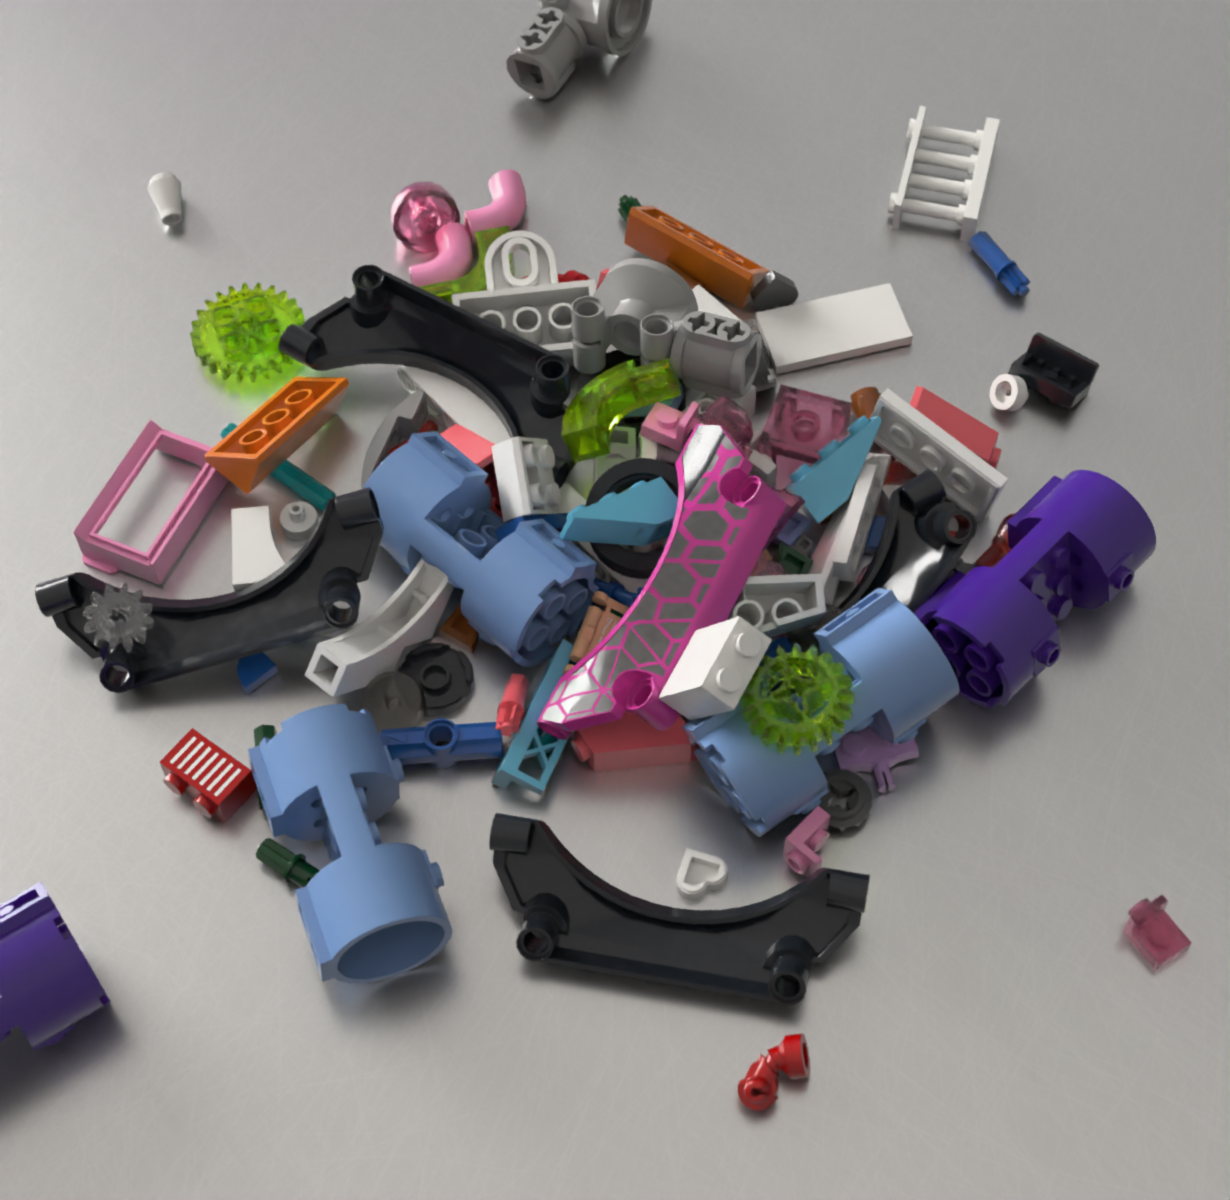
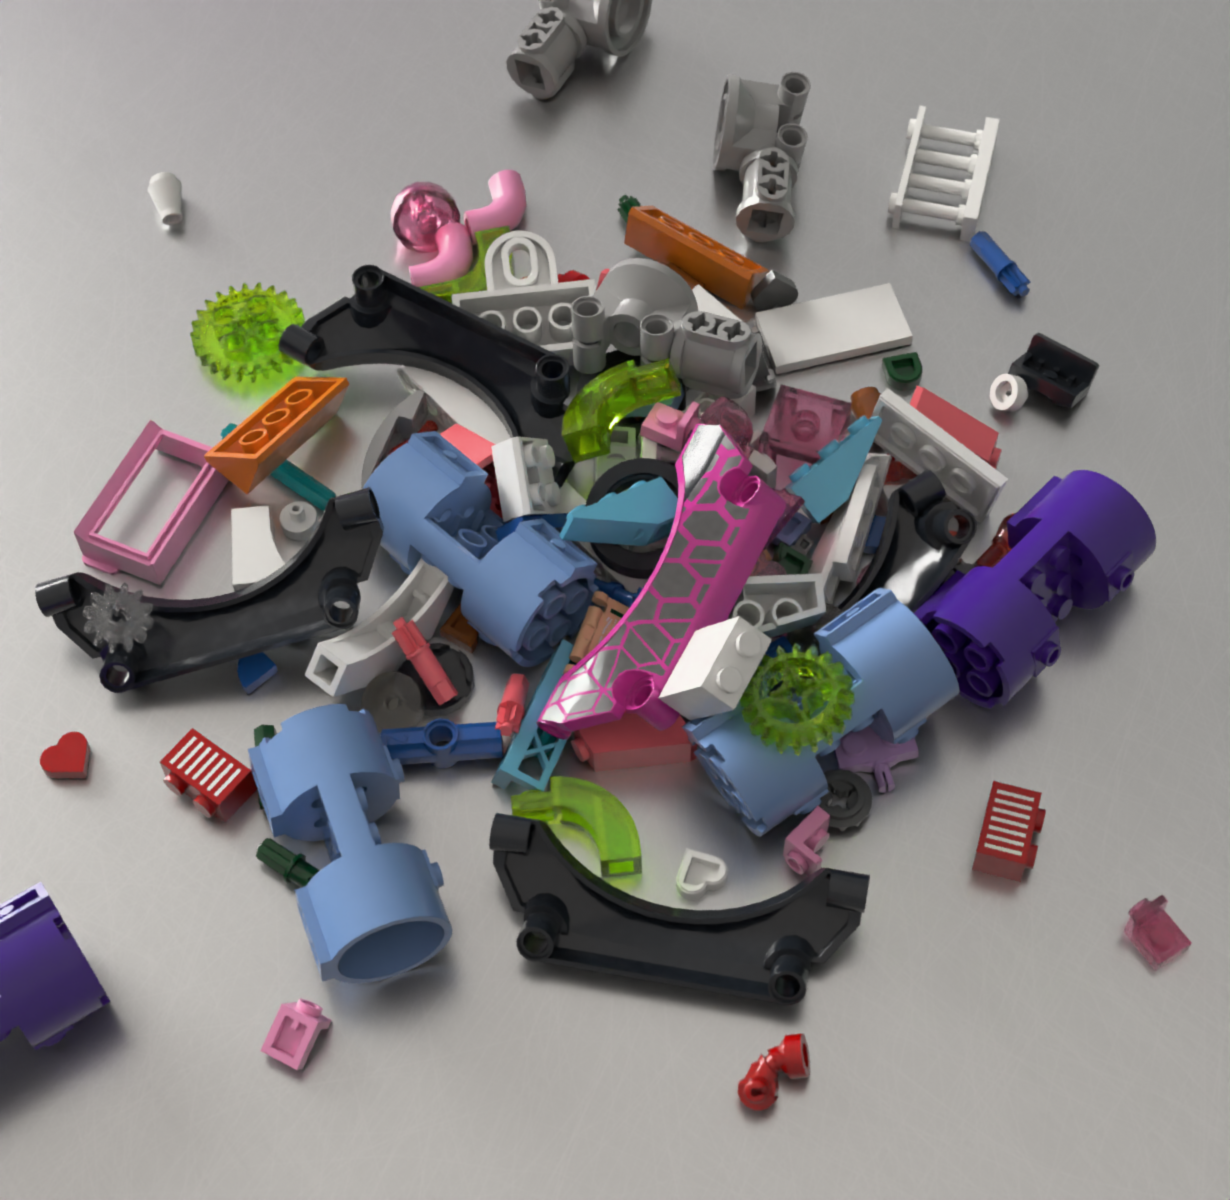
none -> red tile [40,732,90,779]
none -> bright pink bracket [260,999,332,1070]
none -> coral piece [391,616,458,706]
none -> clear neon green arch [511,776,642,878]
none -> light grey piece [713,72,811,243]
none -> dark green tile [881,352,923,391]
none -> red brick [972,781,1046,882]

